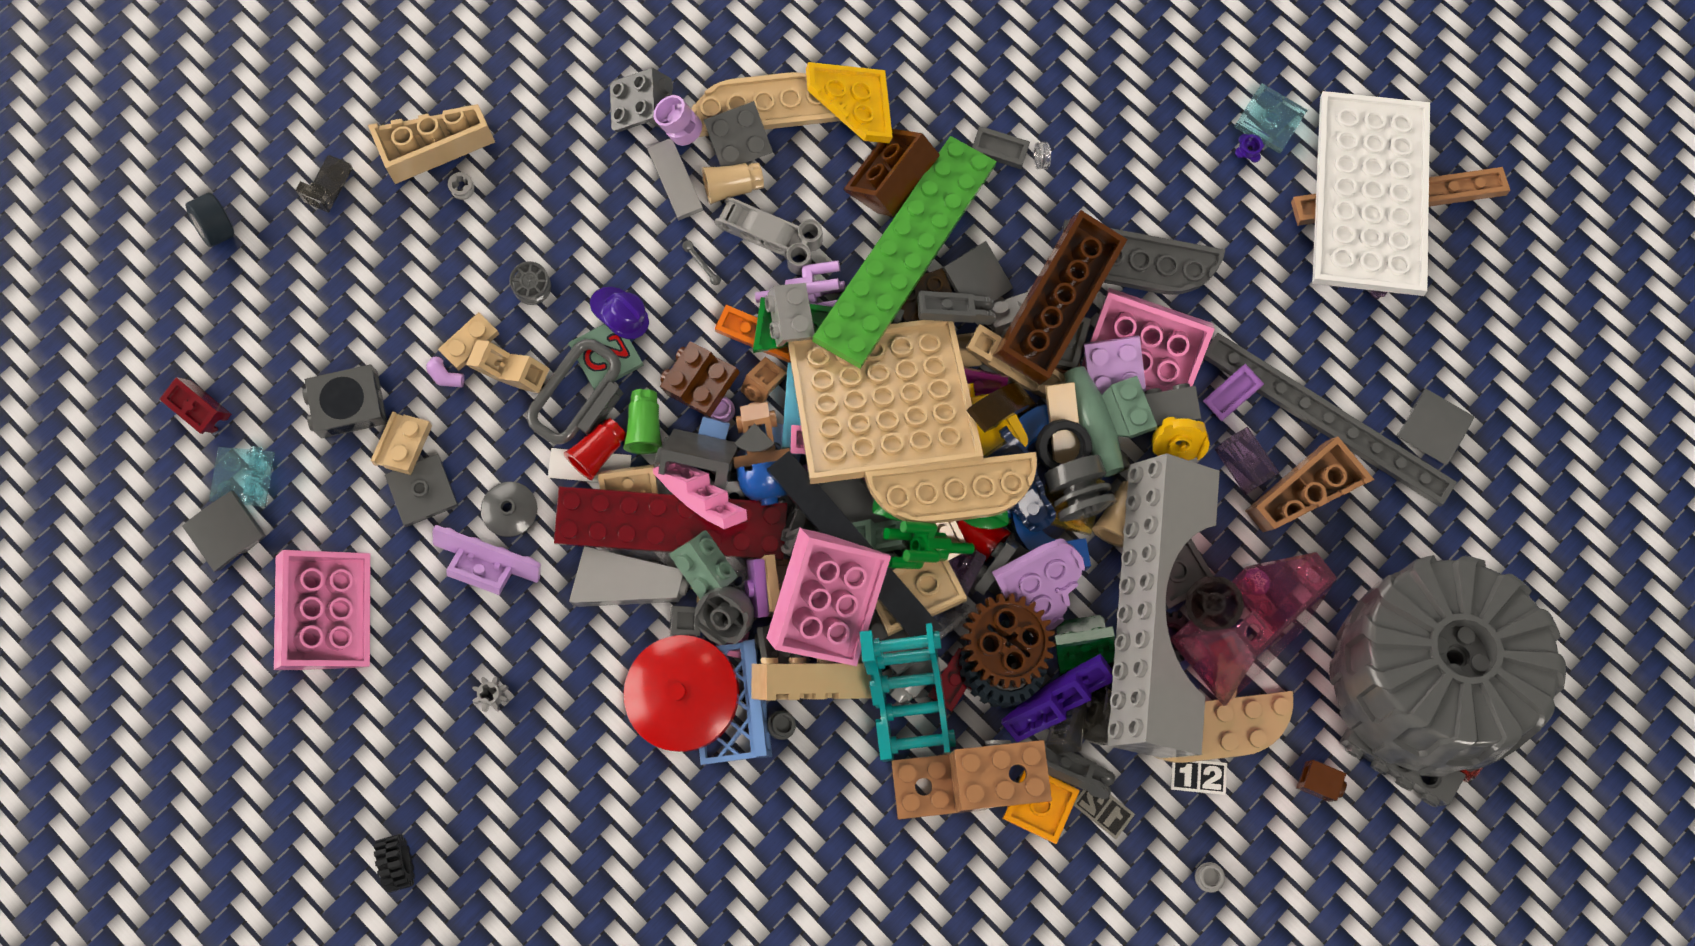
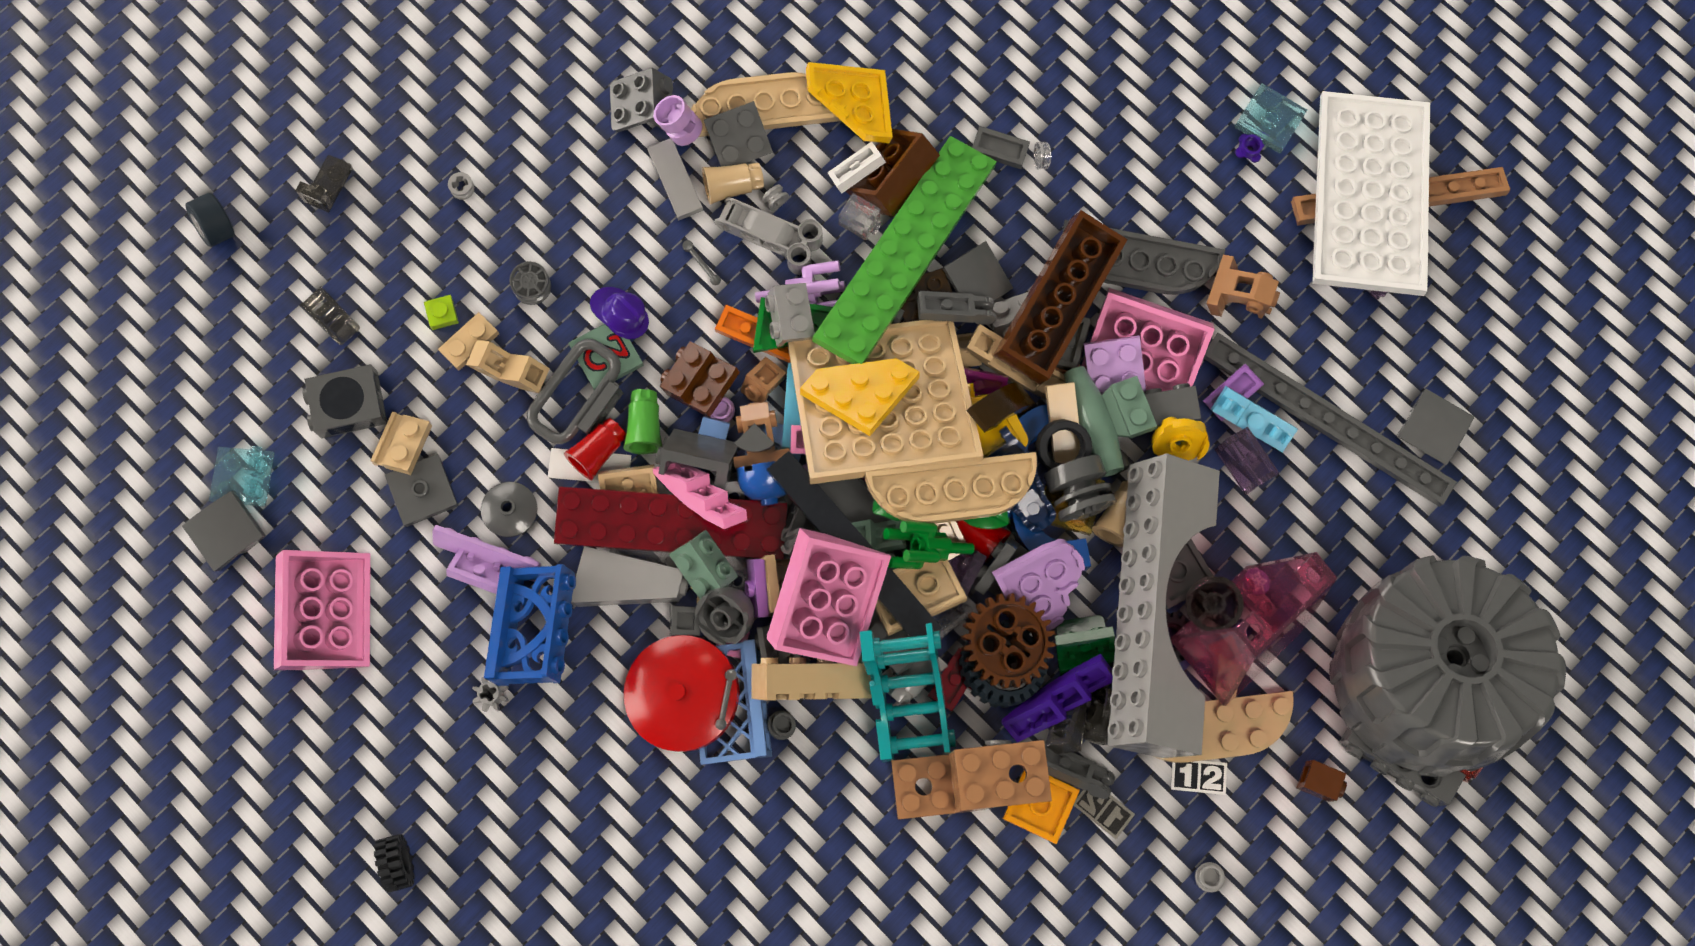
dark red hinge [159,377,232,434] -> none
tan wedge [368,104,495,184] -> none
lavender arm [426,357,464,387] -> none
medium nougat wedge [1245,436,1374,532] -> none
none -> clear smoke slope [301,286,360,345]
none -> lime plate [424,295,459,330]
none -> blue fence [484,564,576,686]
none -> dark grey hinge [715,669,737,730]
none -> light grey bush [762,184,789,211]
none -> yellow plate [800,358,920,436]
none -> white tile [828,141,886,194]
none -> clear brick [839,193,882,240]
none -> medium nougat tile [1207,255,1280,319]
none -> medium azure plate [1211,386,1298,453]

